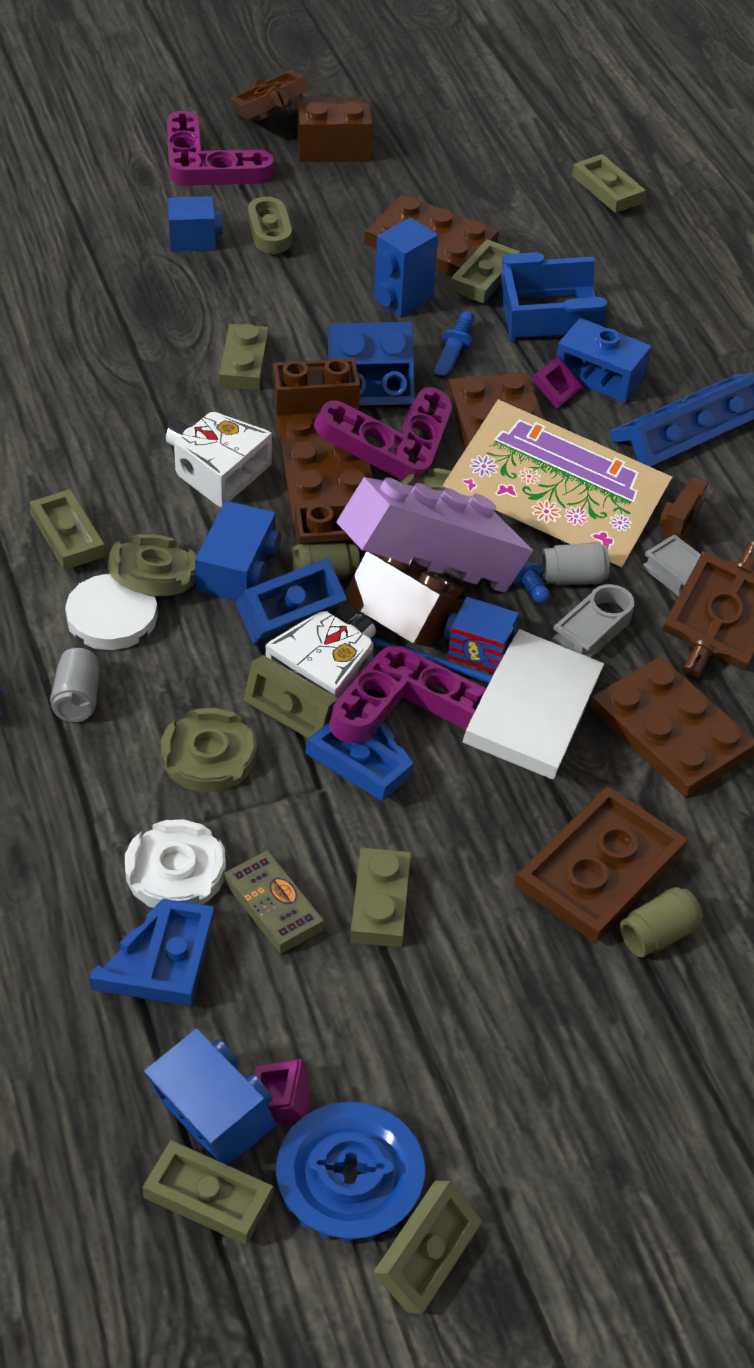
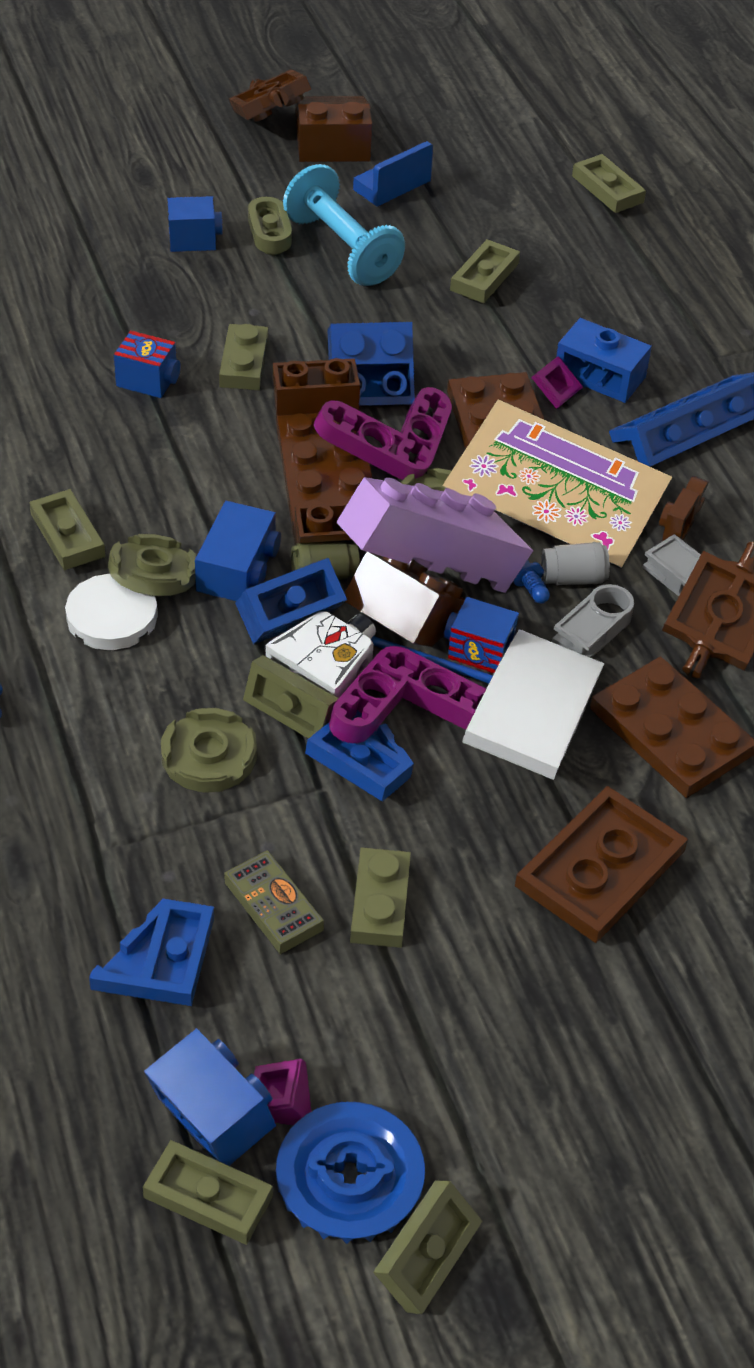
light grey piece [50,648,99,722] -> none
white tile [125,819,226,908] -> none
white torso [166,412,272,508] -> none
magenta beam [167,111,274,185] -> none
reddish brown plate [364,194,499,276] -> none
blue brick [374,217,438,317] -> none
blue piece [433,311,474,376] -> none
blue piece [500,252,607,342] -> none
olive piece [619,887,703,958] -> none
none -> blue brick [114,330,181,398]
none -> medium azure hose [283,164,405,286]
none -> blue panel [353,141,433,206]

